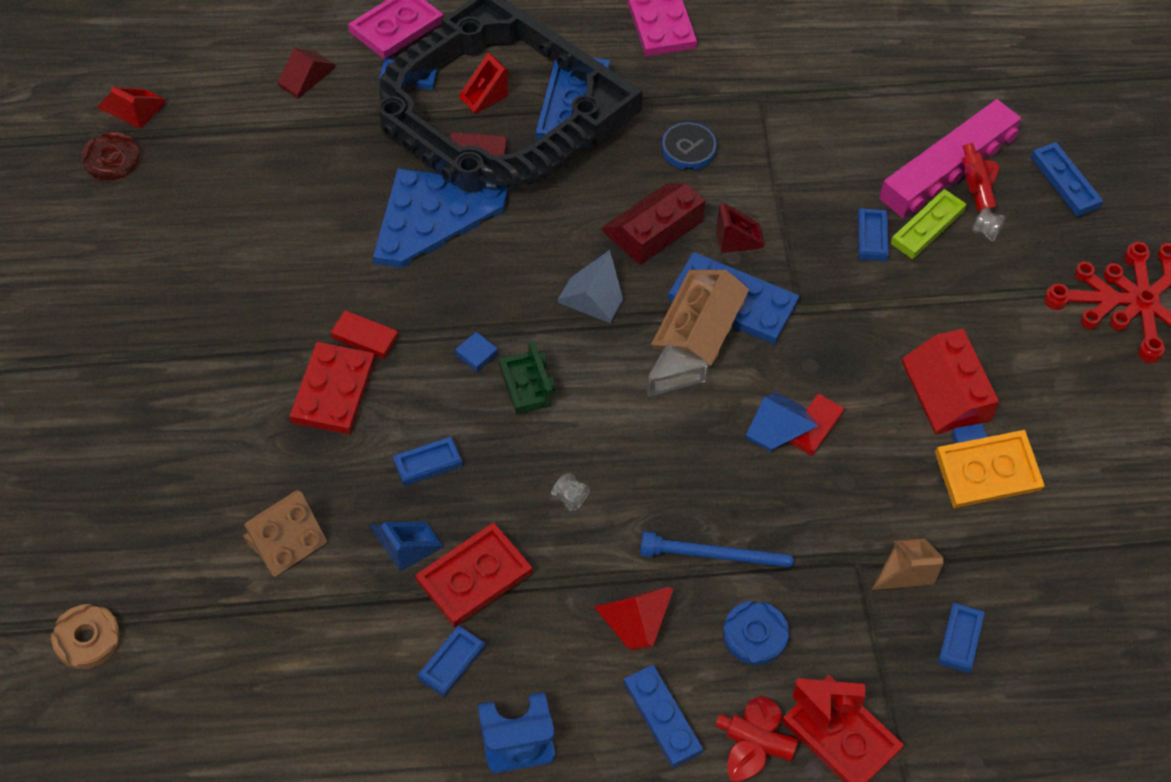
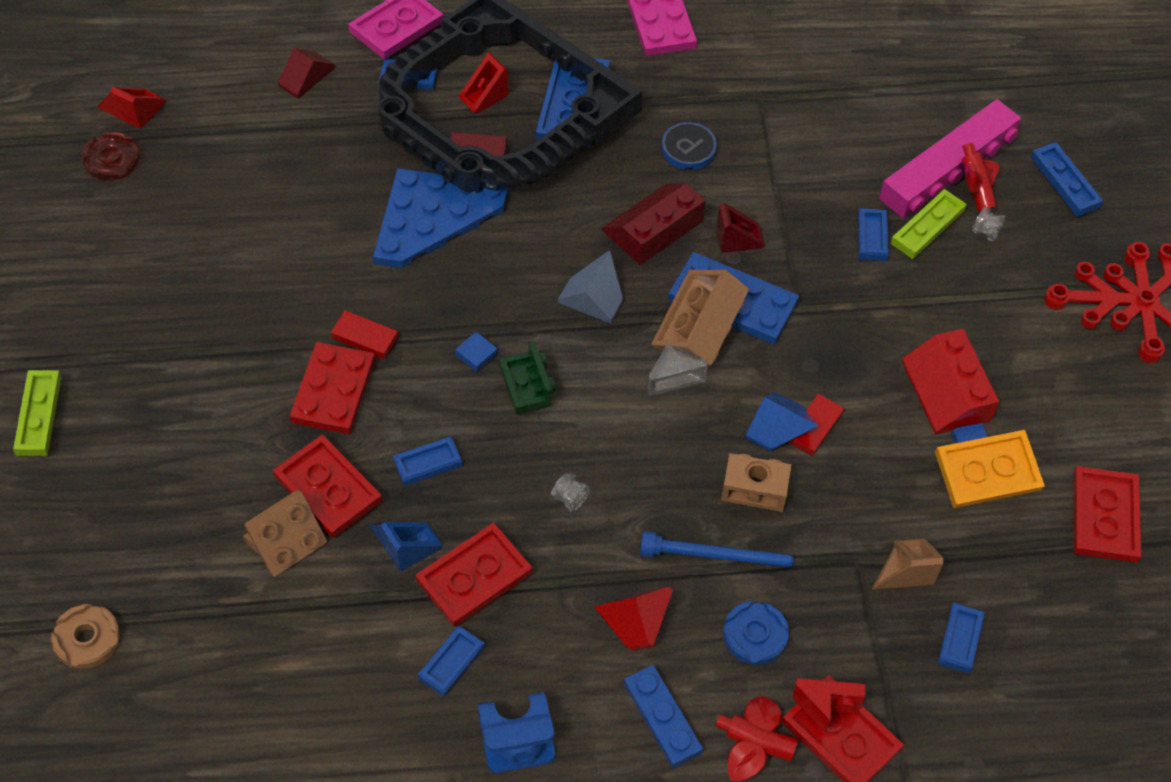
none -> lime plate [13,370,61,456]
none -> red plate [272,434,382,539]
none -> medium nougat brick [721,453,792,512]
none -> red plate [1073,466,1141,563]

